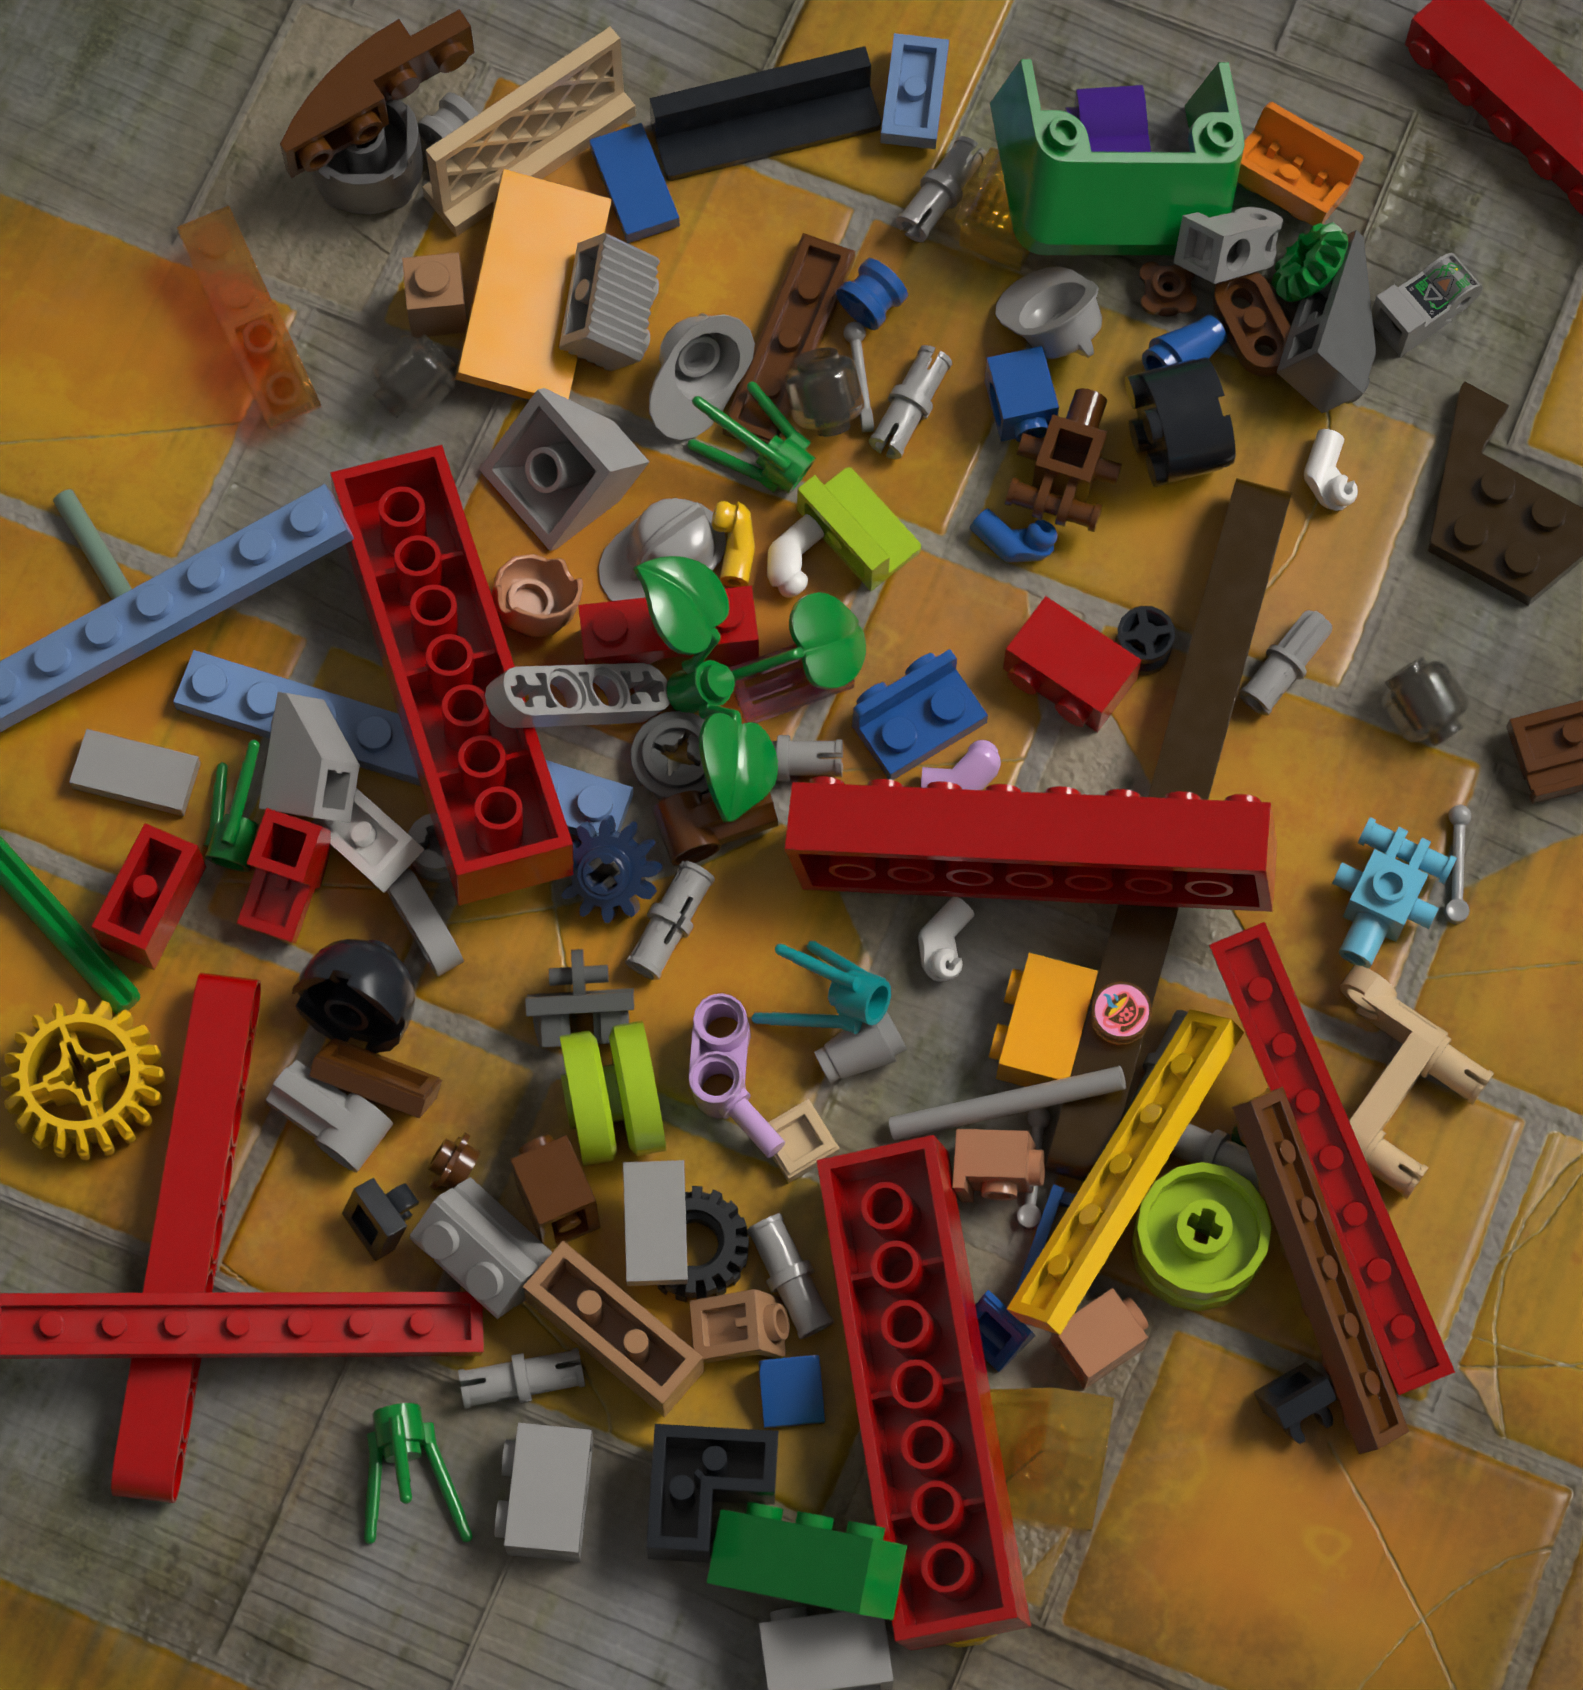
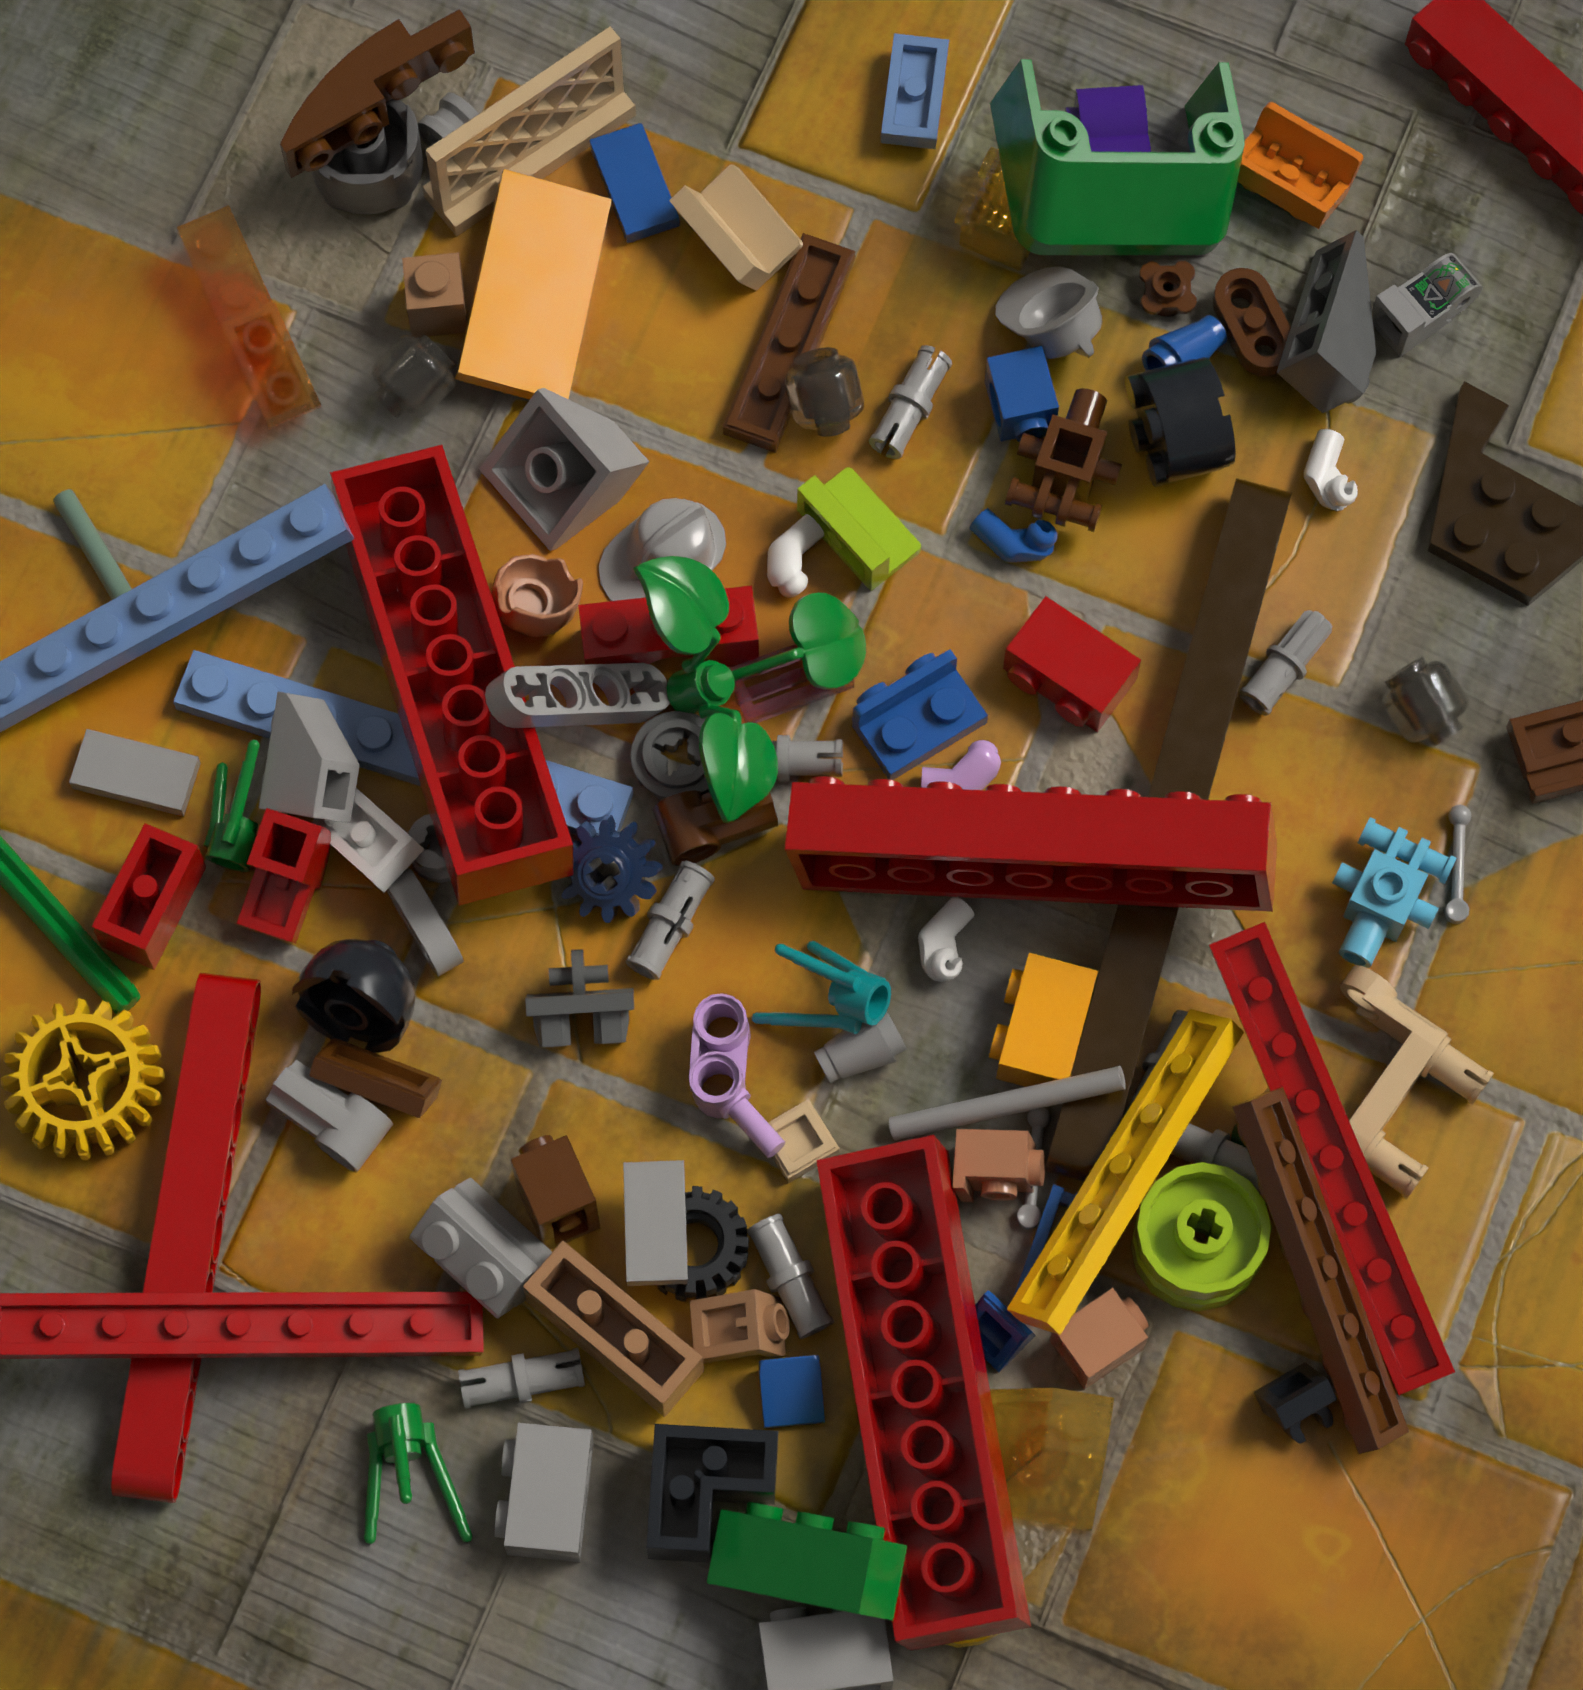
black tile [342,1178,419,1261] -> none
reddish brown plate [428,1132,480,1190] -> none
light grey brick [559,233,660,371] -> none
lime wheel [559,1021,667,1166] -> none
black panel [649,46,881,181] -> none
light grey piece [649,313,755,440] -> none
green plant [687,381,816,495] -> none
yellow arm [711,501,755,588] -> none
blue wheel [836,258,908,330] -> none
light grey hinge [843,322,874,433] -> none
light grey pin [896,136,987,242] -> none
tile [1091,981,1152,1045] -> none
black wheel [1115,606,1175,675] -> none
light grey leg [1174,207,1283,284] -> none
green gear [1271,222,1348,302] -> none
none -> tan panel [669,165,803,291]

